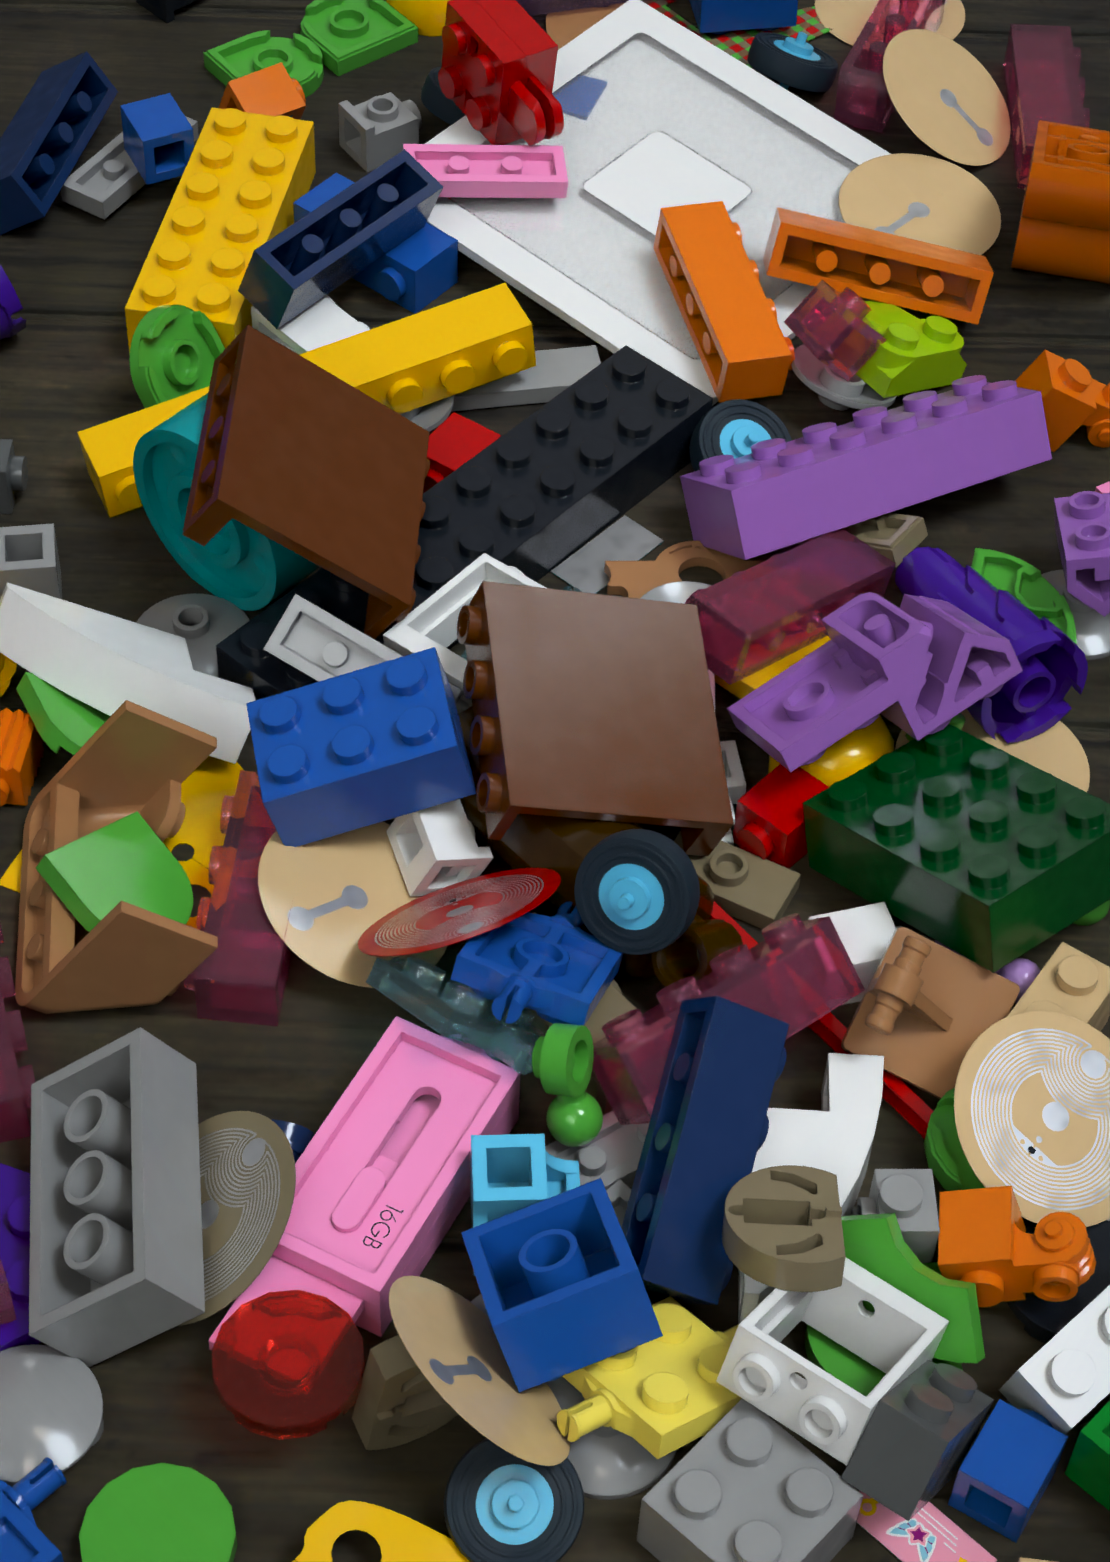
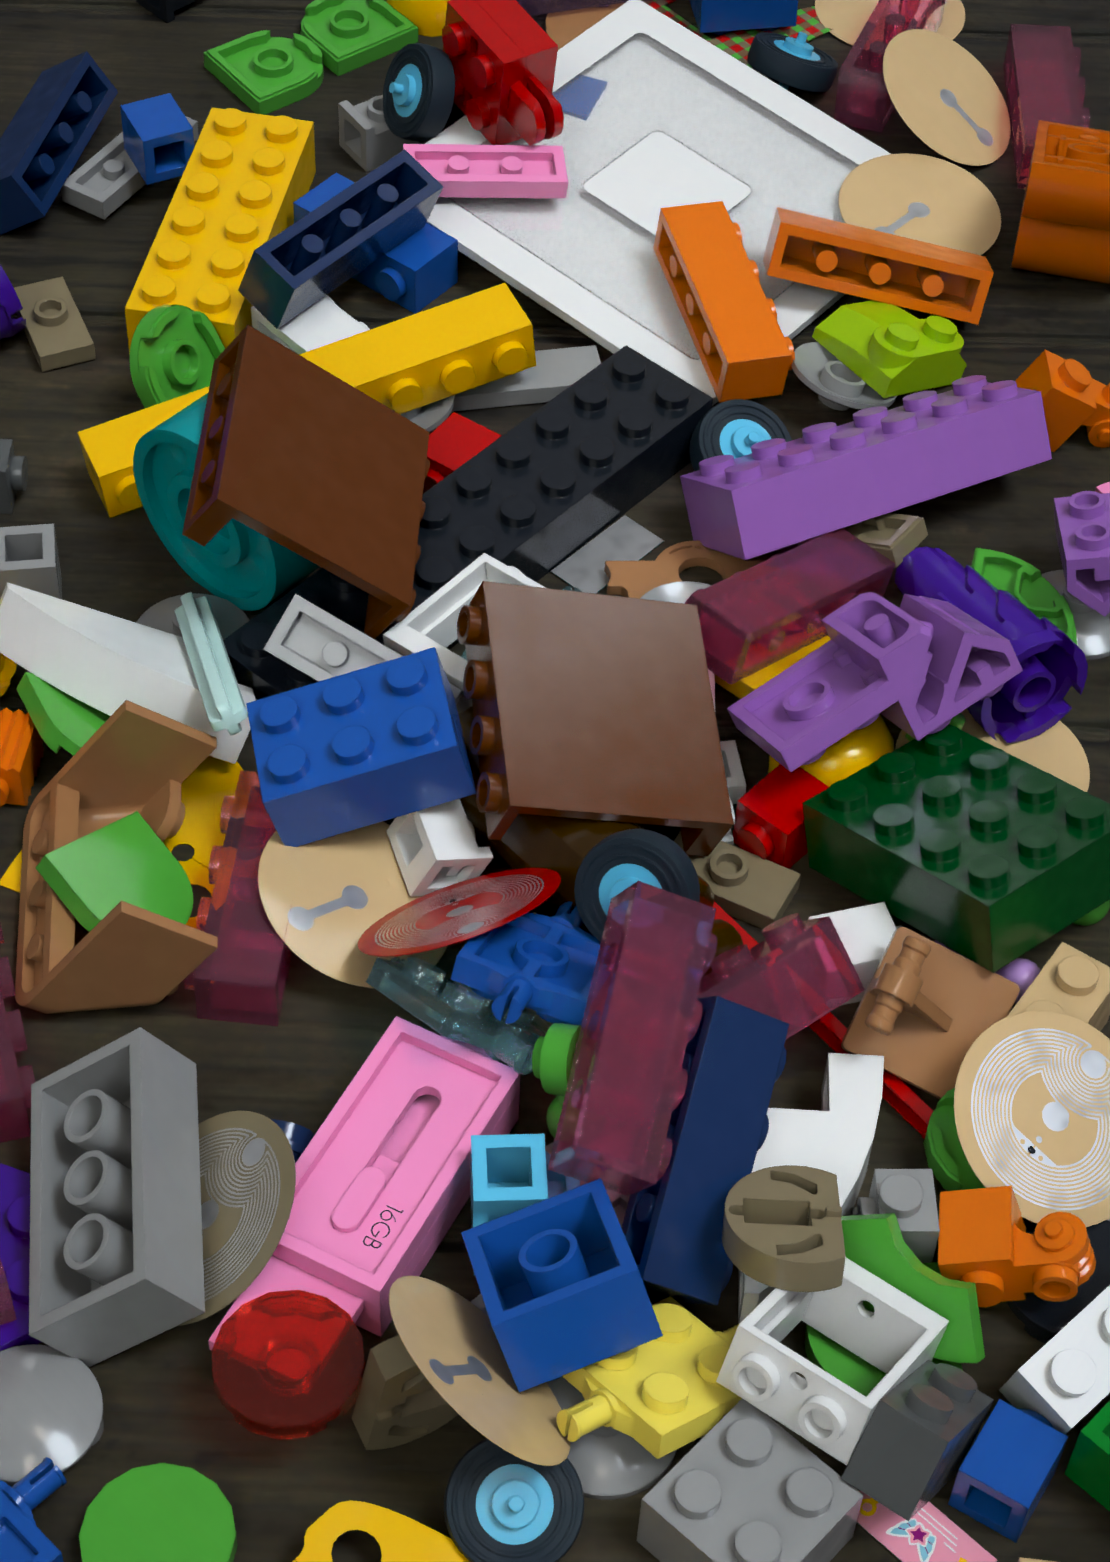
orange brick [219,62,306,120] -> none
clear pink brick [784,280,887,381] -> none
none -> dark tan plate [14,276,96,372]
none -> light aqua axle [174,592,248,735]
none -> black wheel [382,43,455,142]
none -> clear pink brick [548,881,717,1196]

